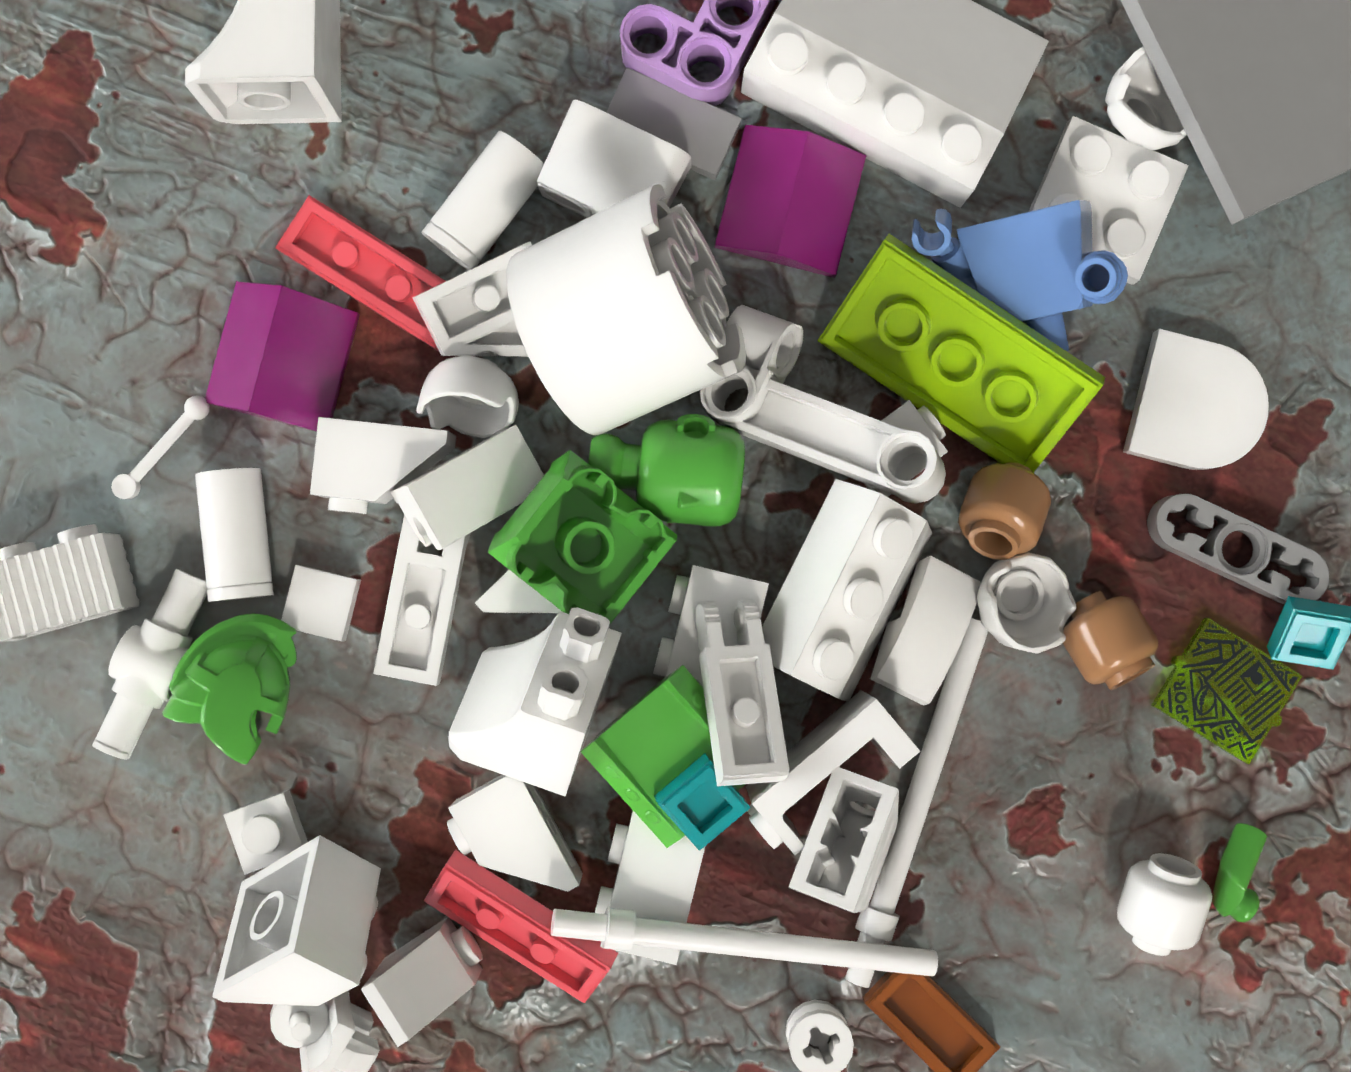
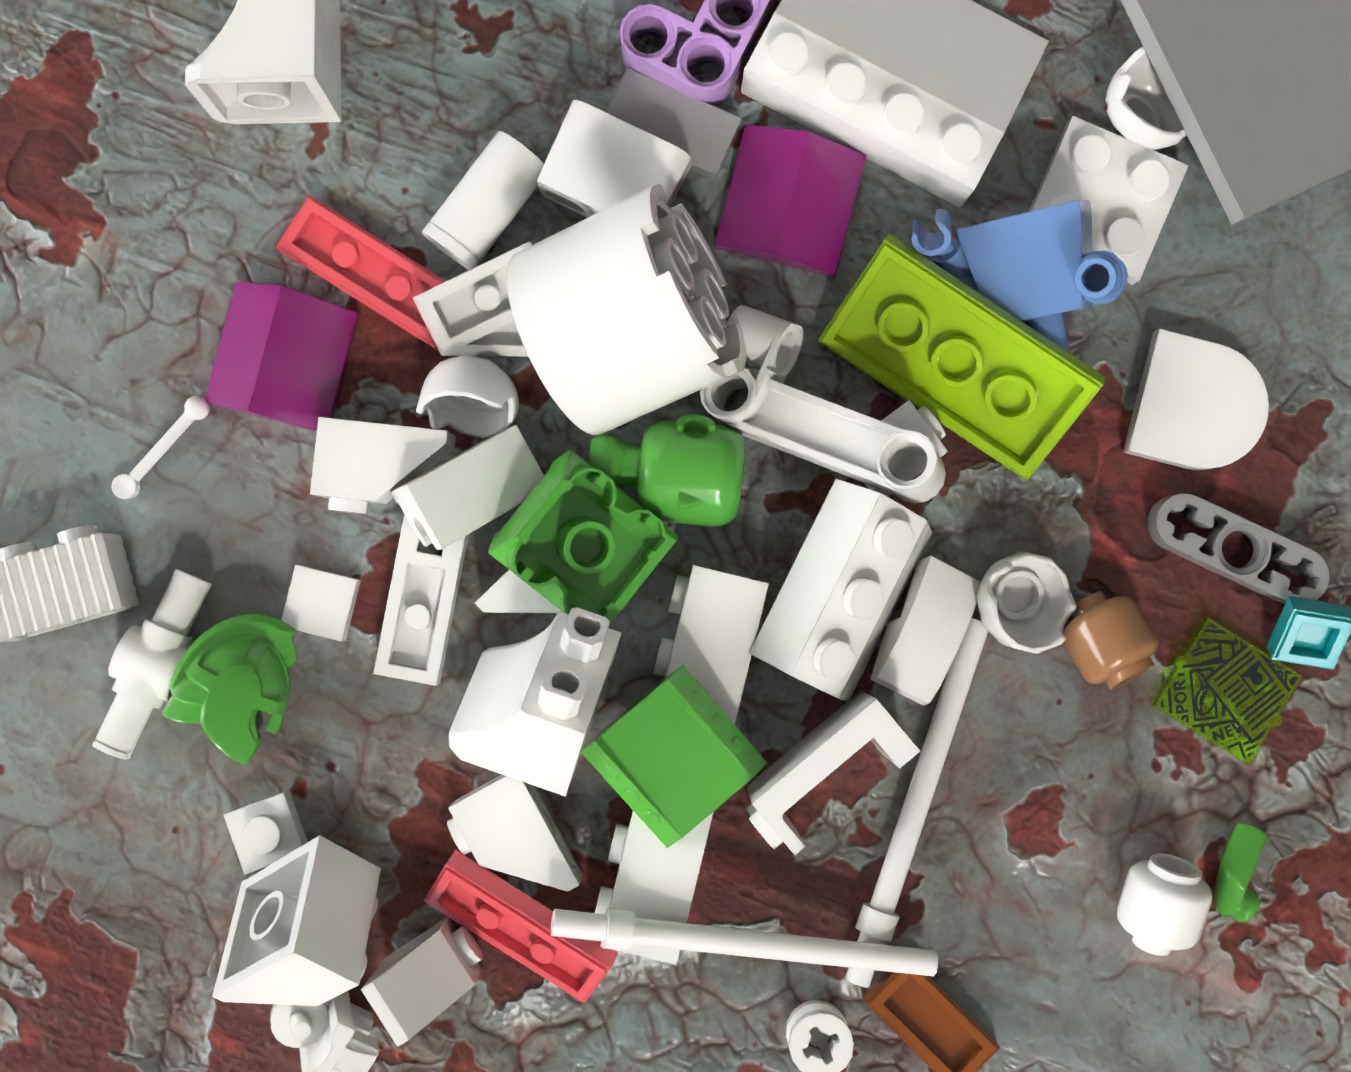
white pin [195,468,274,602] -> none
teal tile [654,753,751,851] -> none
white hinge [695,599,790,786] -> none
white torso [789,767,899,913] -> none
medium nougat head [958,462,1051,560] -> none

